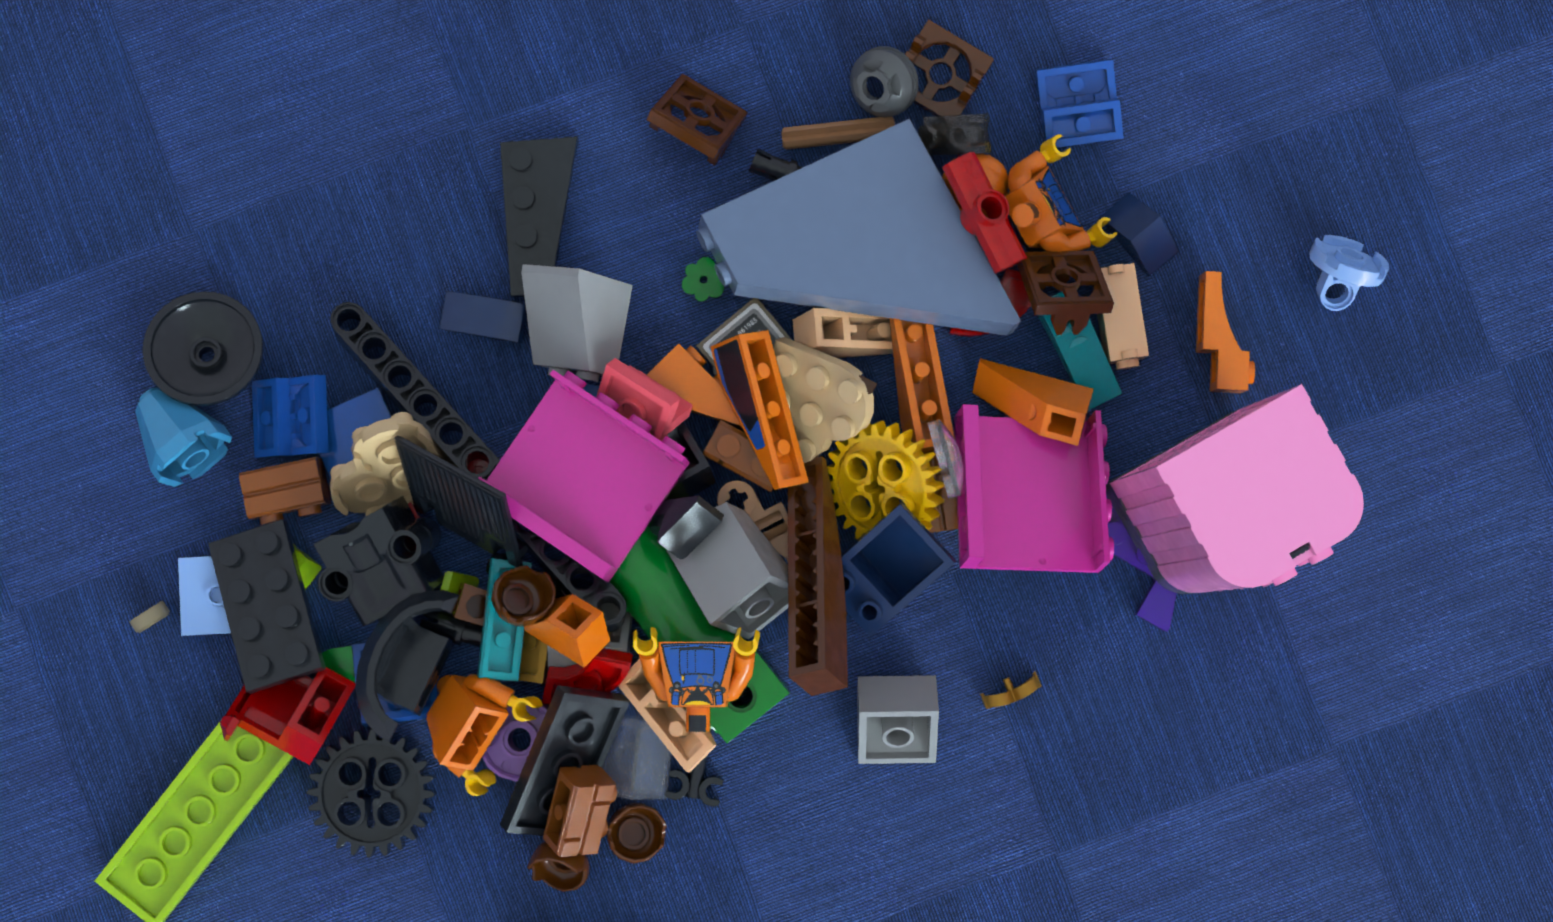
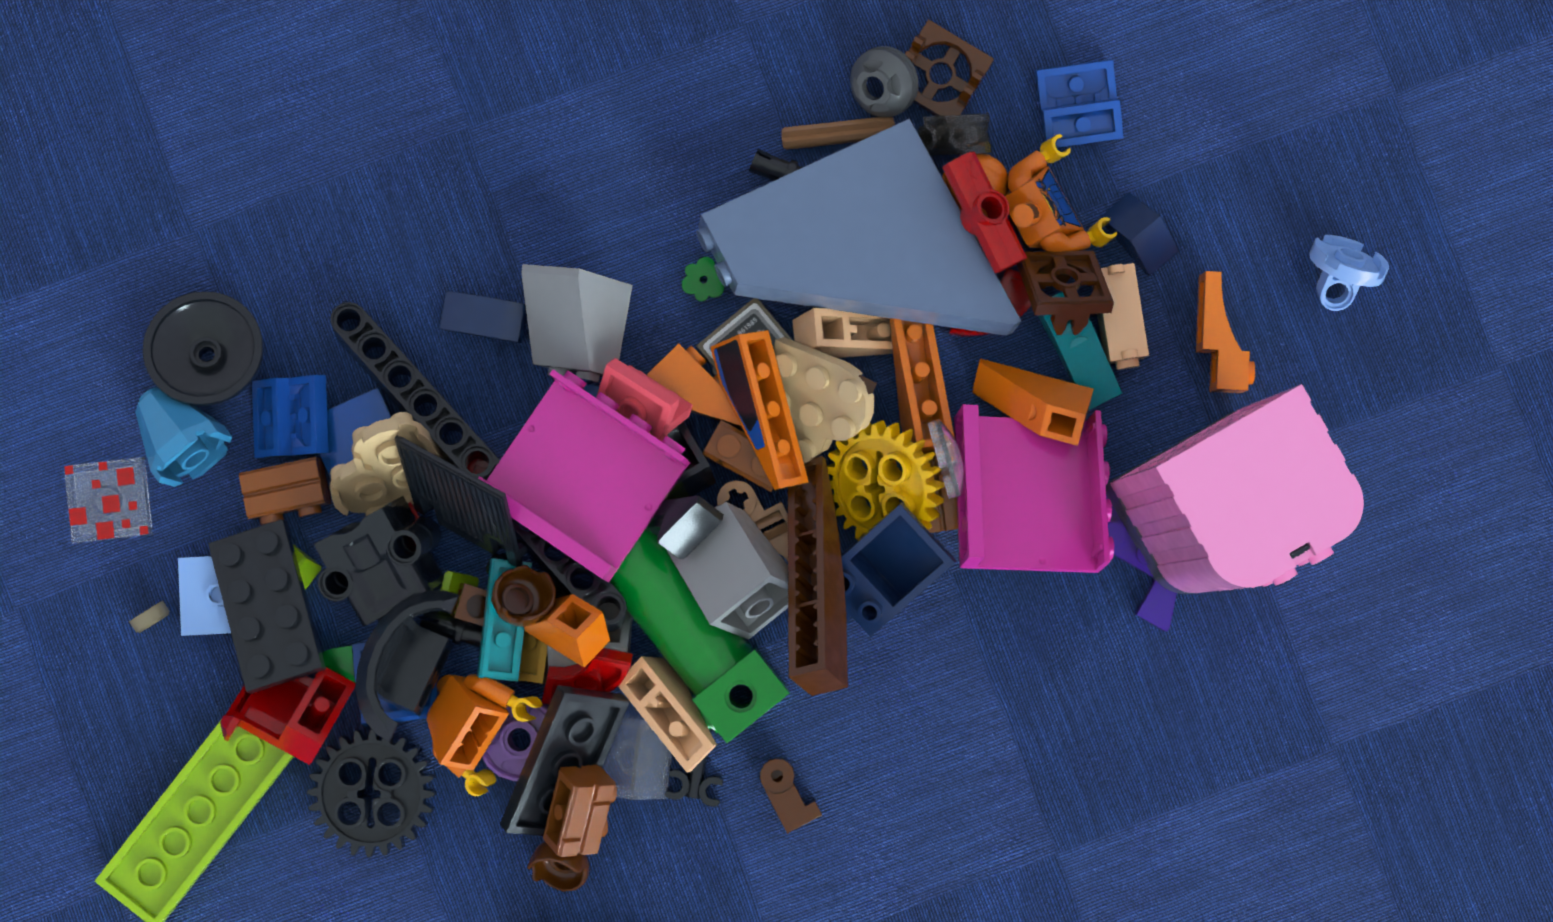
black wing [500,137,579,297] -> none
reddish brown hair [606,802,667,864] -> none
torso [633,627,760,732] -> none
reddish brown piece [646,74,748,166] -> none
light grey slope [857,675,939,764] -> none
pearl gold piece [979,671,1042,709] -> none
none -> clear tile [64,457,153,543]
none -> reddish brown leg [760,757,822,834]

